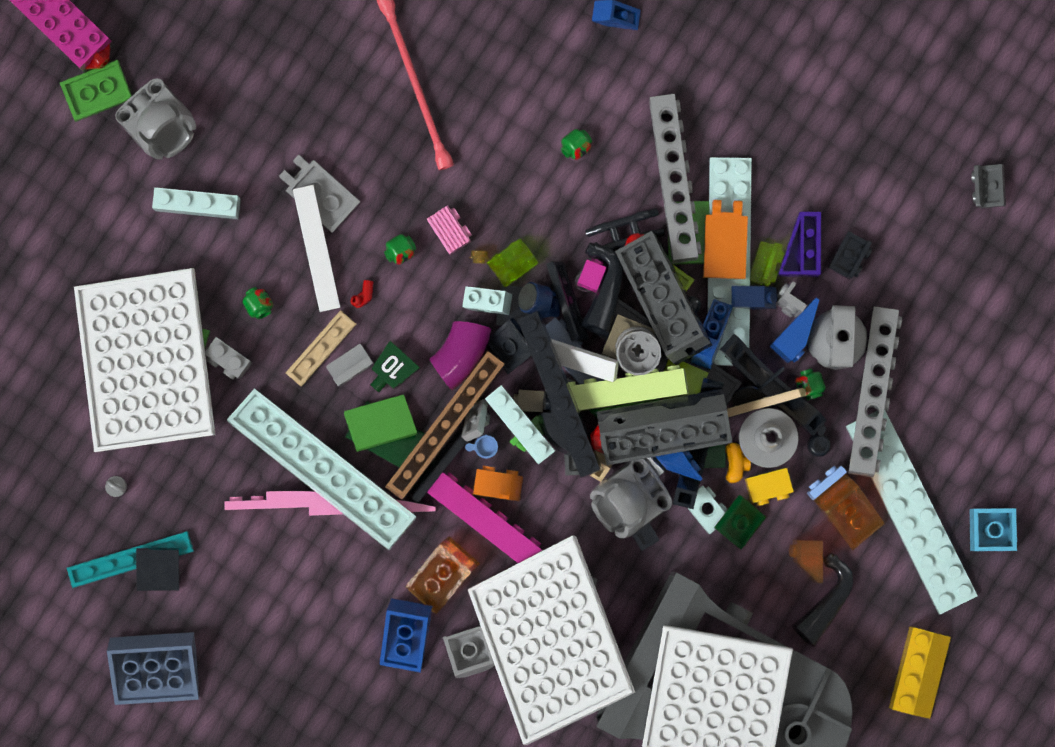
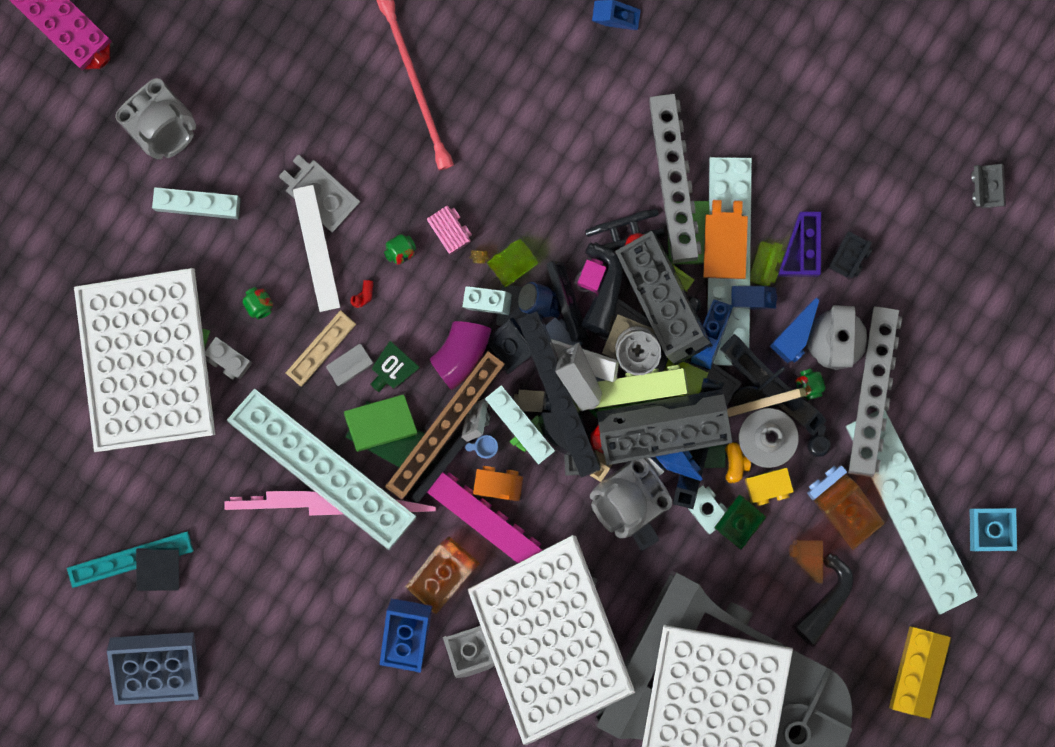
bright green tile [60,60,132,122] -> none
light grey tile [105,476,127,497] -> none
green head [561,129,592,160] -> none
light grey bracket [776,281,807,317] -> none
none -> light grey slope [555,343,602,411]

